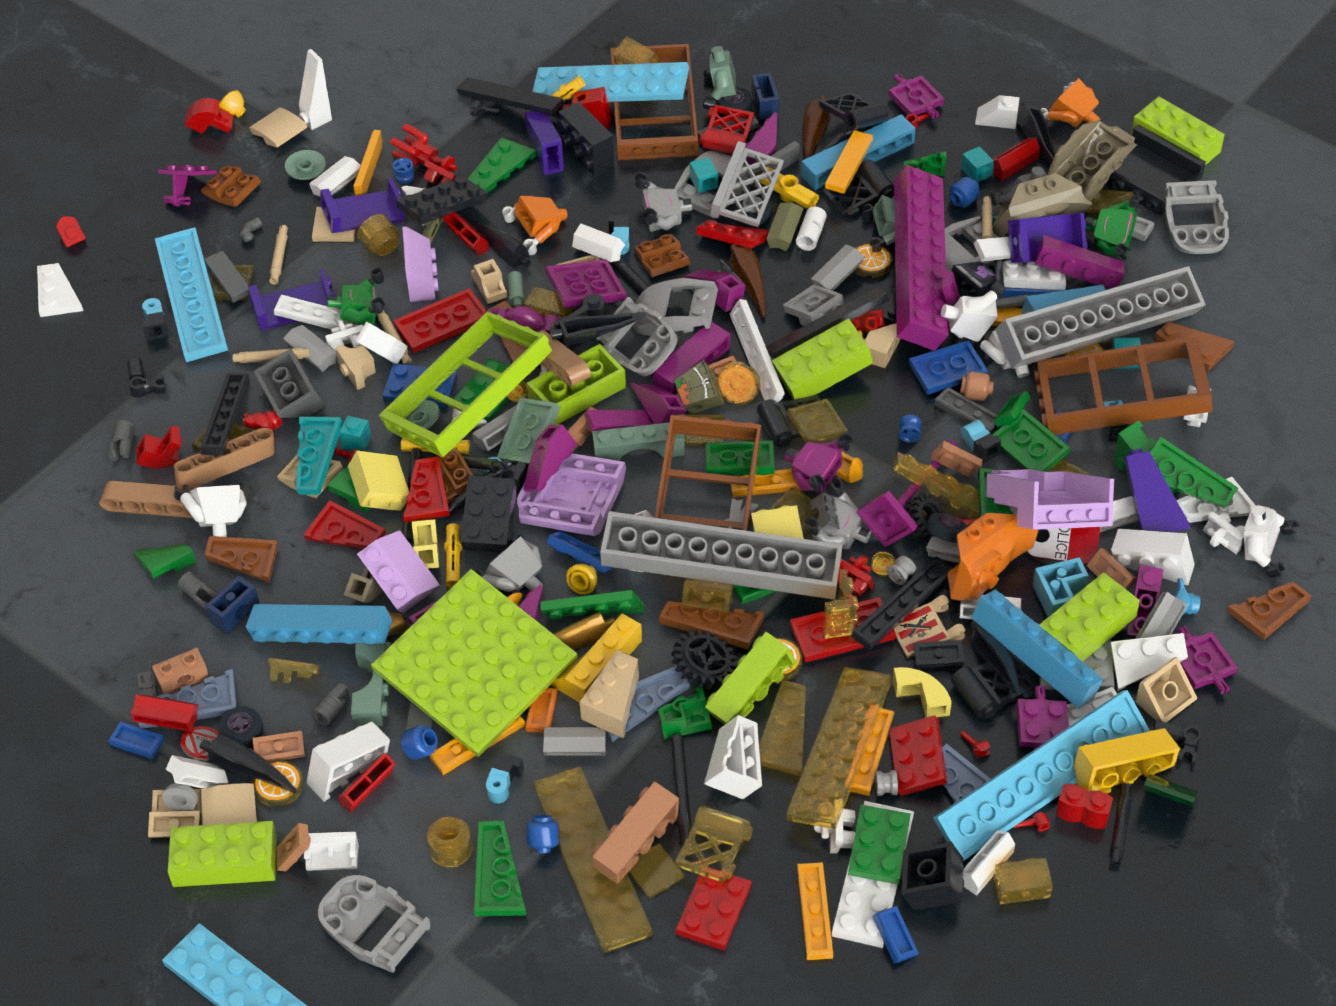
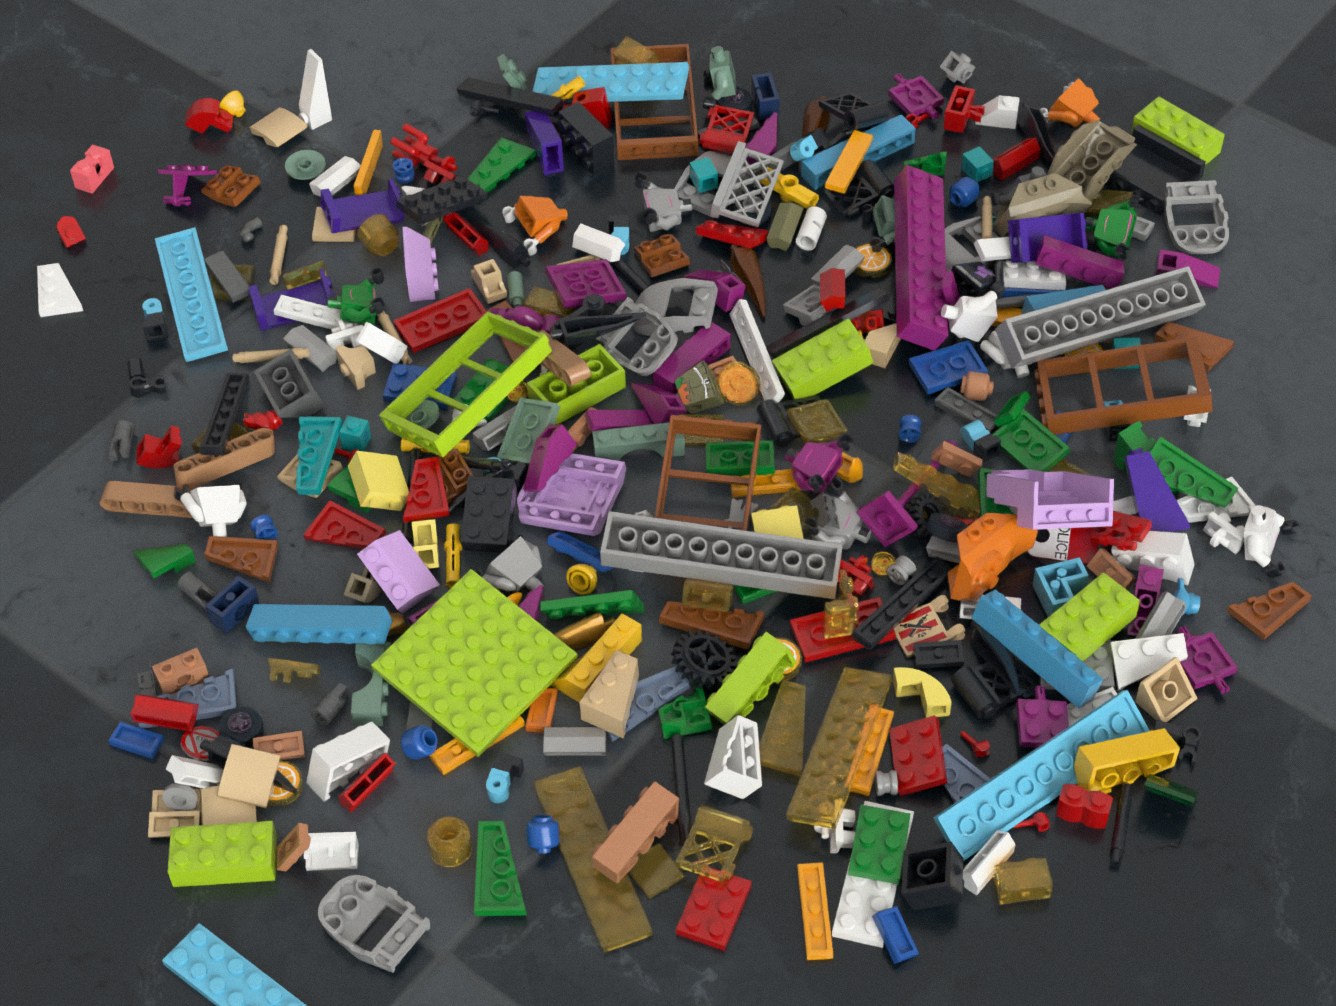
none -> coral brick [70,144,114,194]
none -> tan slope [218,744,281,808]
none -> blue wheel [250,515,278,540]
none -> clear yellow slope [282,260,327,289]
none -> sand green plate [497,54,527,90]
none -> medium azure leg [790,128,830,161]
none -> red piece [820,268,845,312]
none -> light grey brick [940,51,976,83]
none -> red brick [943,85,985,133]
none -> red plate [1091,511,1152,551]
none -> magenta slope [1154,249,1220,288]

